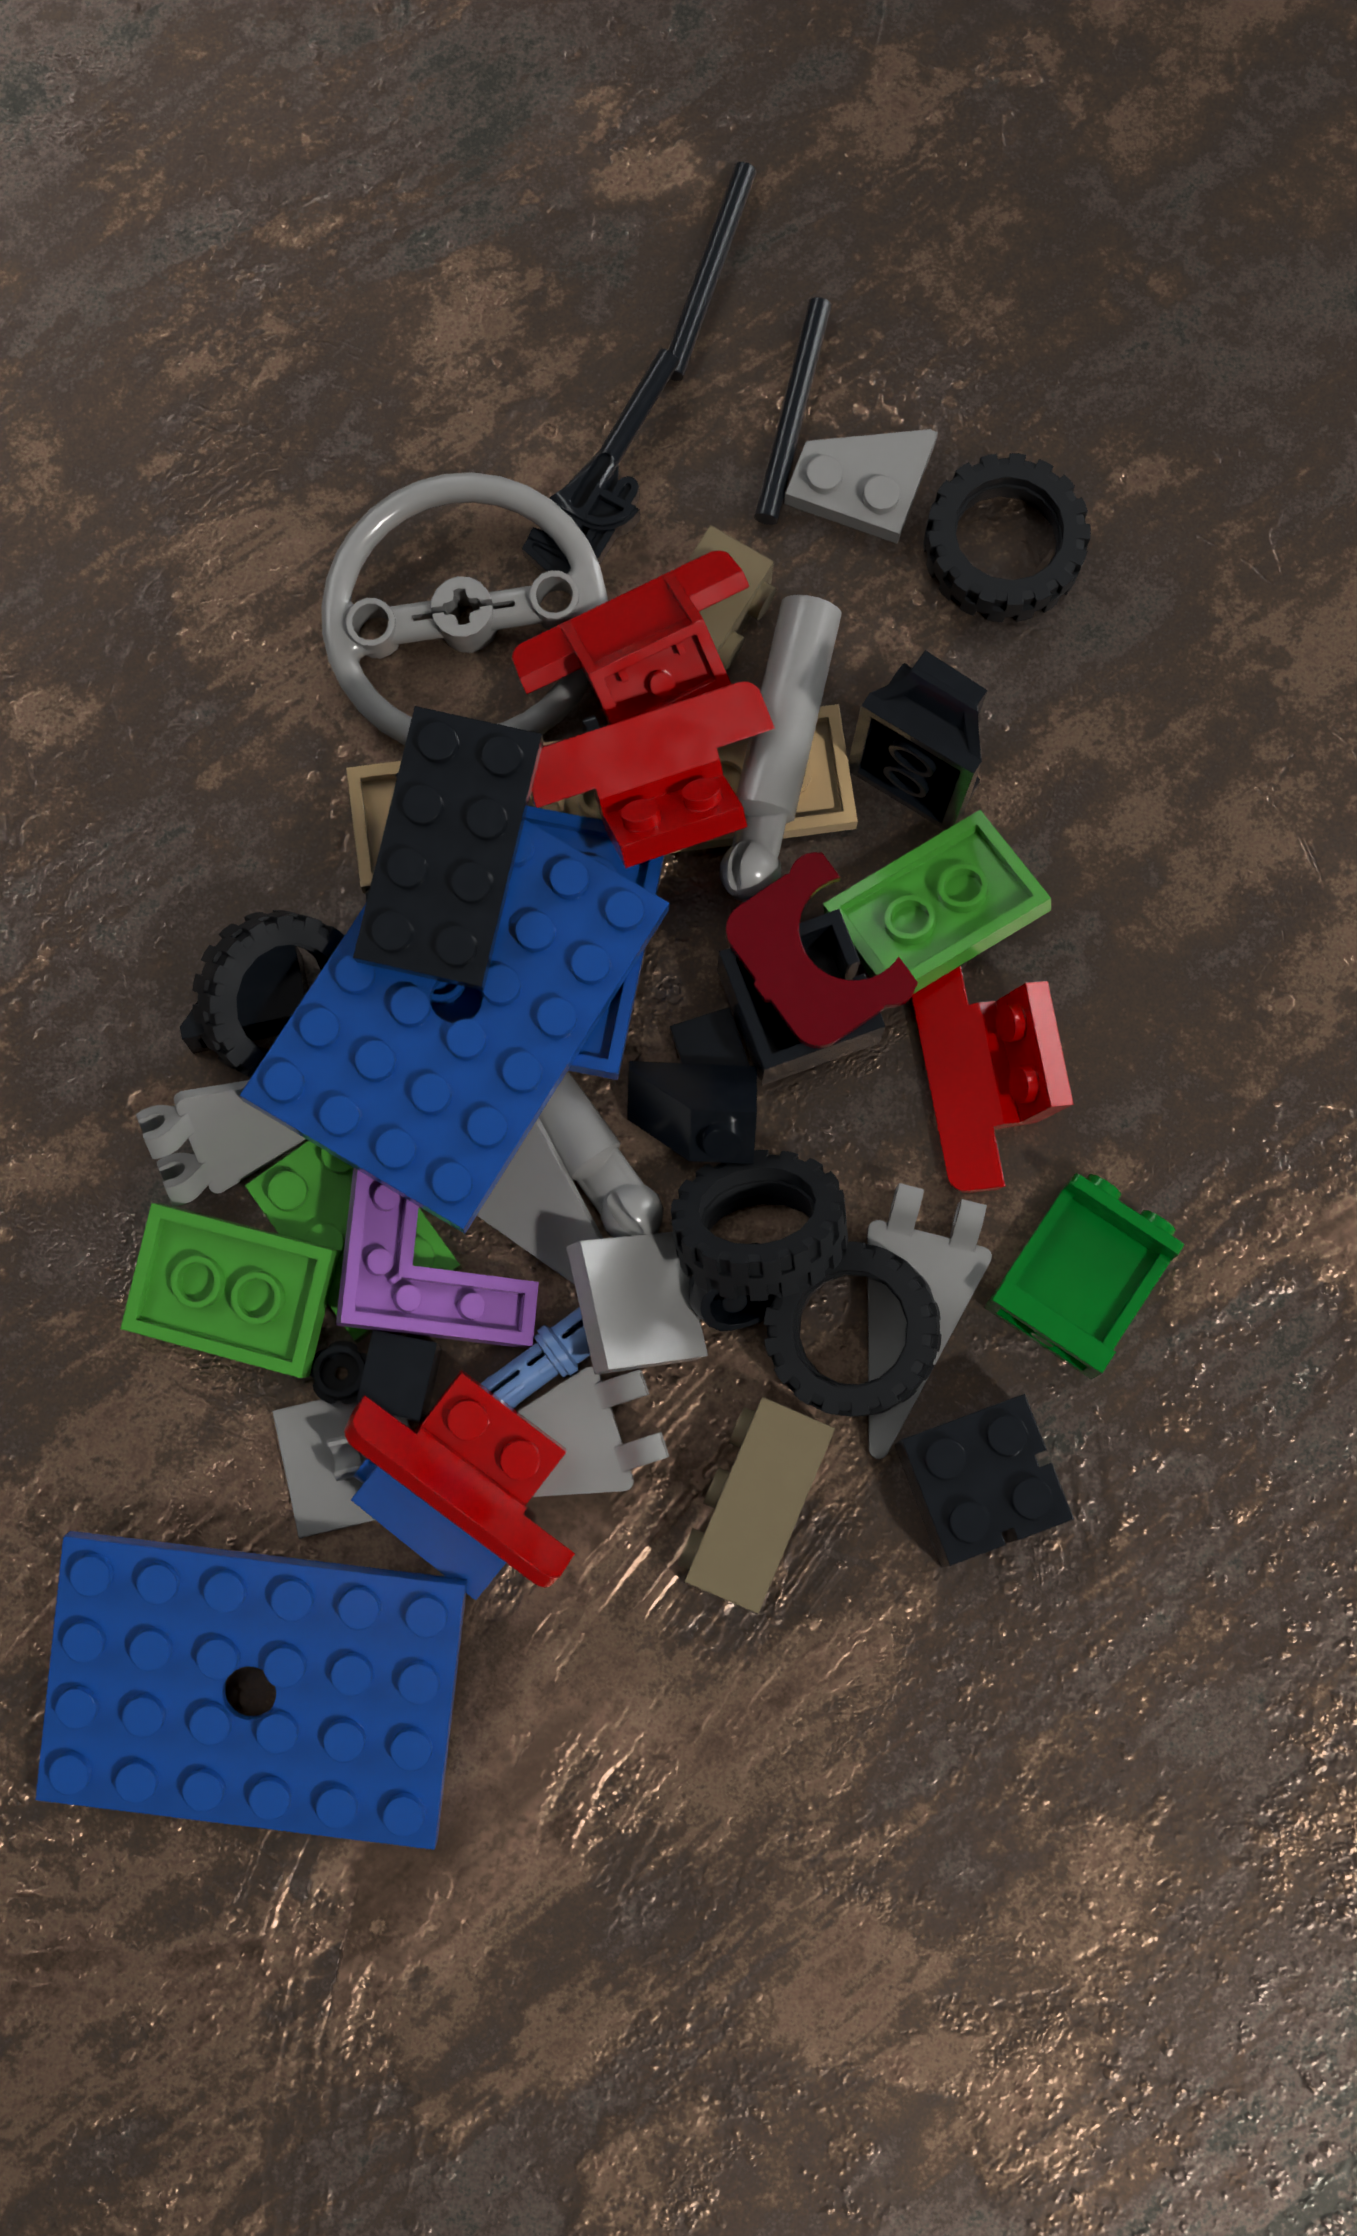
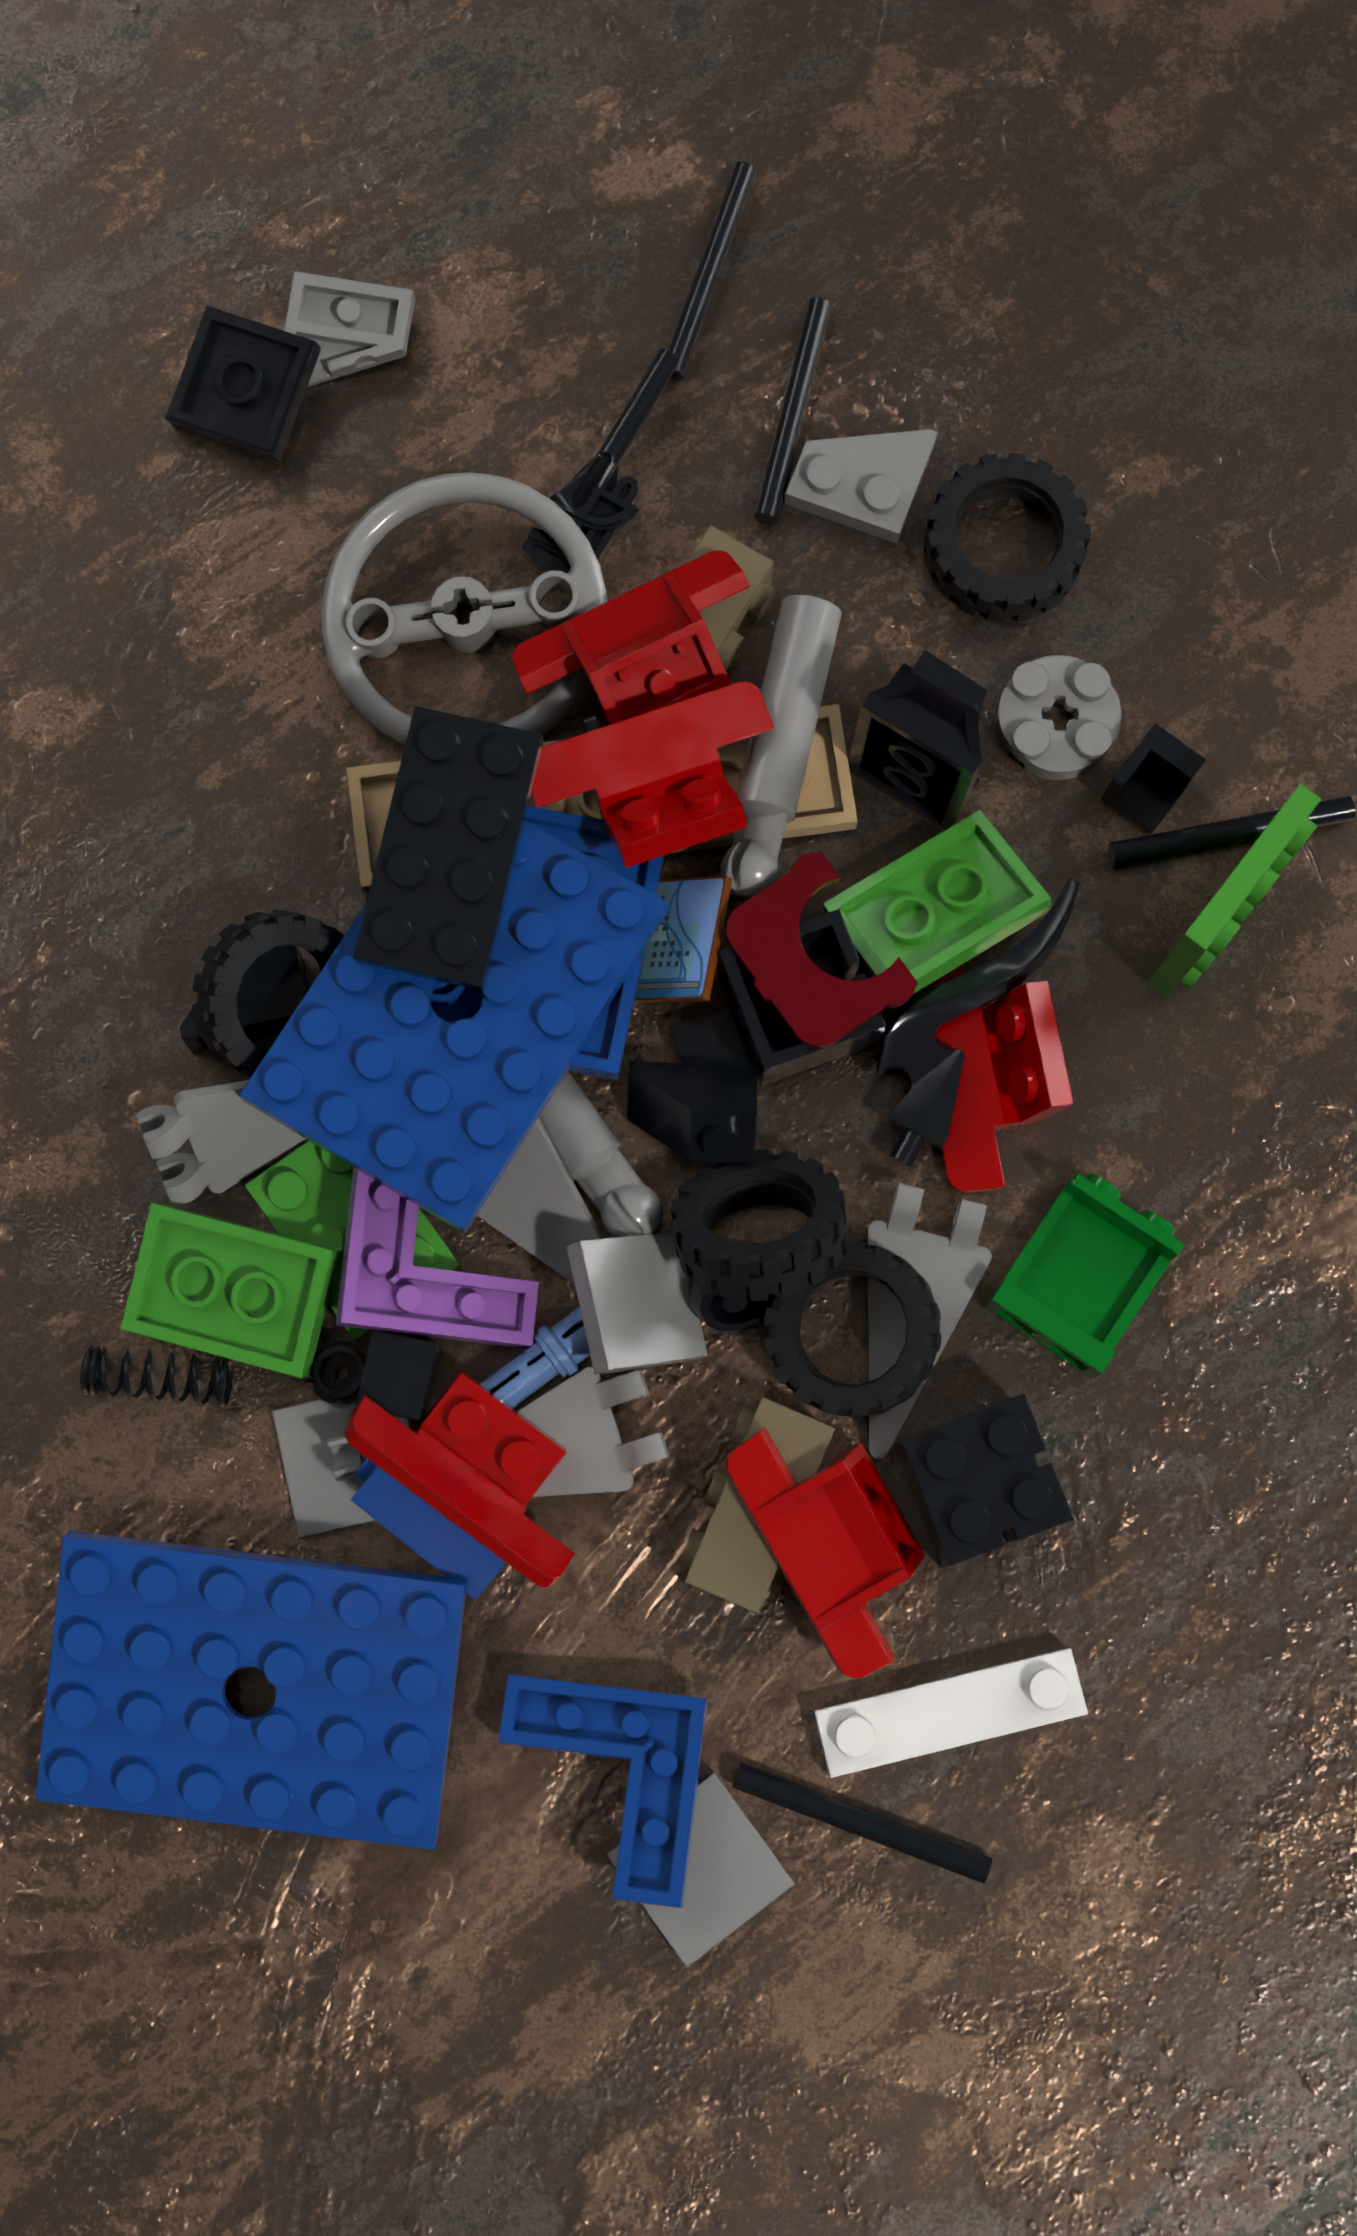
none -> black piece [80,1345,233,1408]
none -> black tile [165,305,321,462]
none -> light grey wing [284,271,415,387]
none -> blue plate [498,1675,708,1909]
none -> light grey tile [607,1772,795,1968]
none -> piece [634,876,733,1003]
none -> red plate [725,1427,925,1678]
none -> black bar [732,1762,992,1884]
none -> white plate [813,1648,1088,1778]
none -> black piece [876,878,1079,1168]
none -> light grey plate [995,655,1122,780]
none -> black panel [1101,723,1206,833]
none -> black bar [1108,796,1356,867]
none -> bright green plate [1146,783,1322,998]

